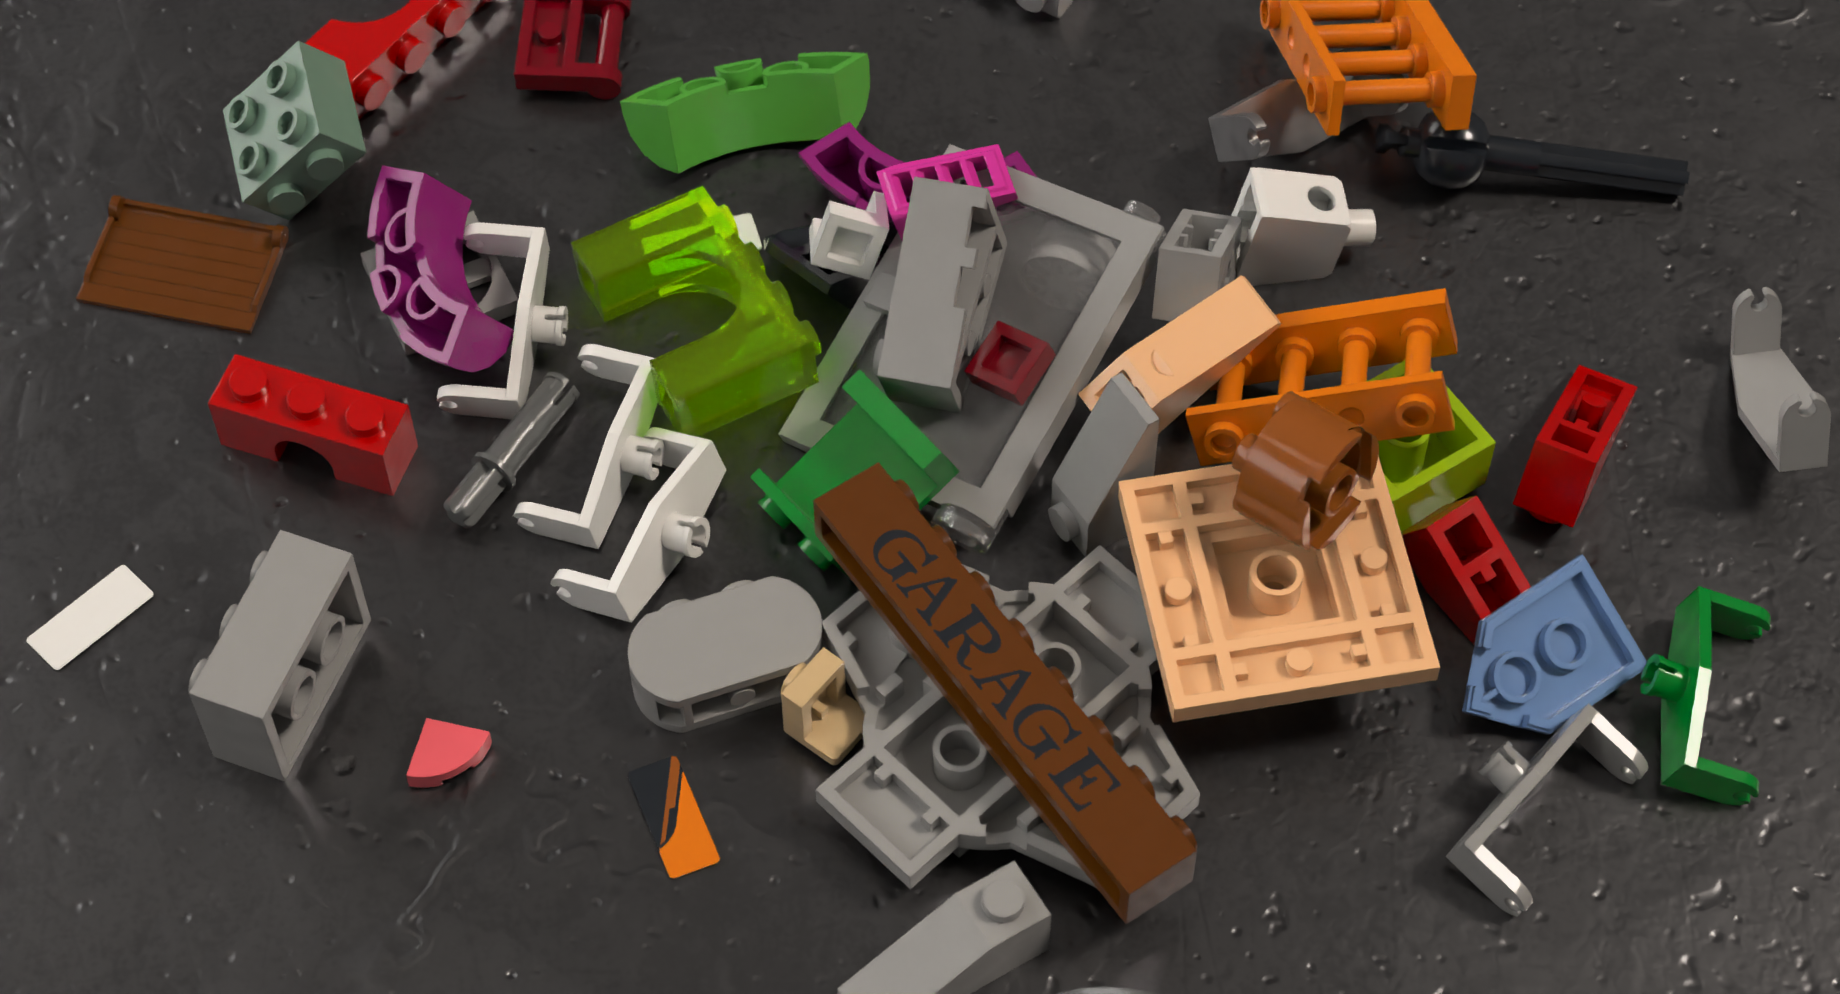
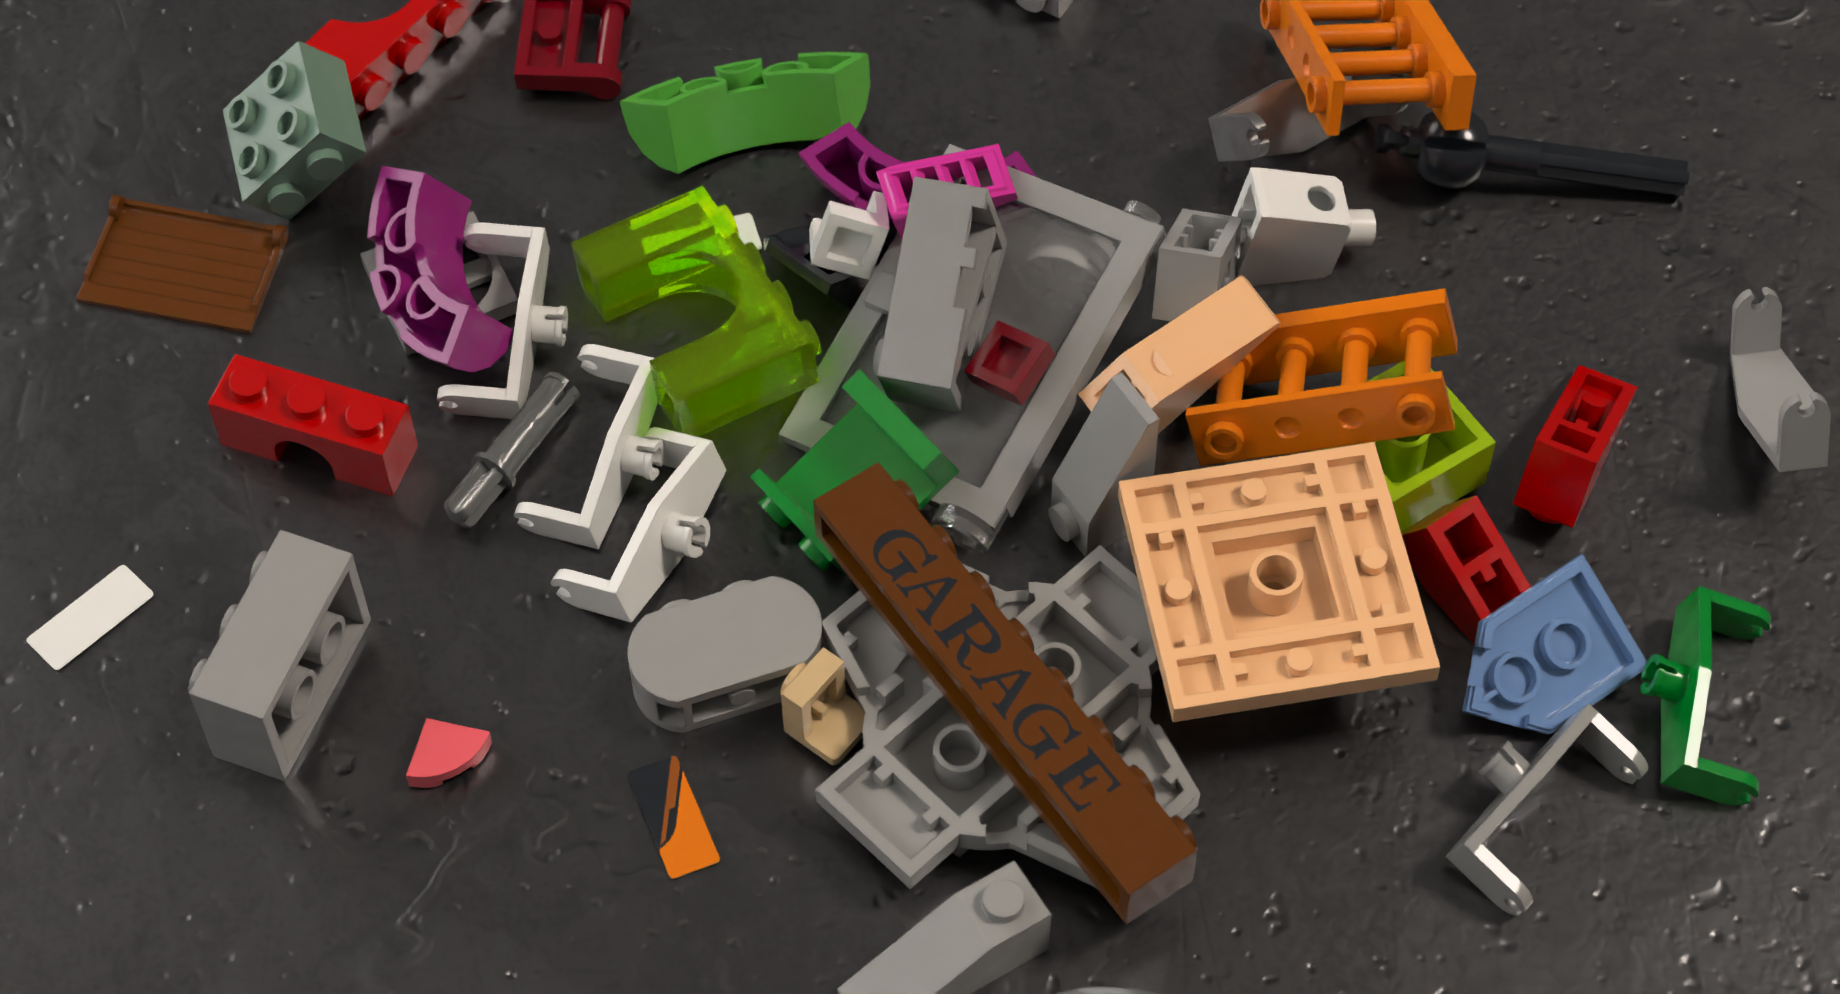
dark orange brick [1232,391,1379,551] -> none

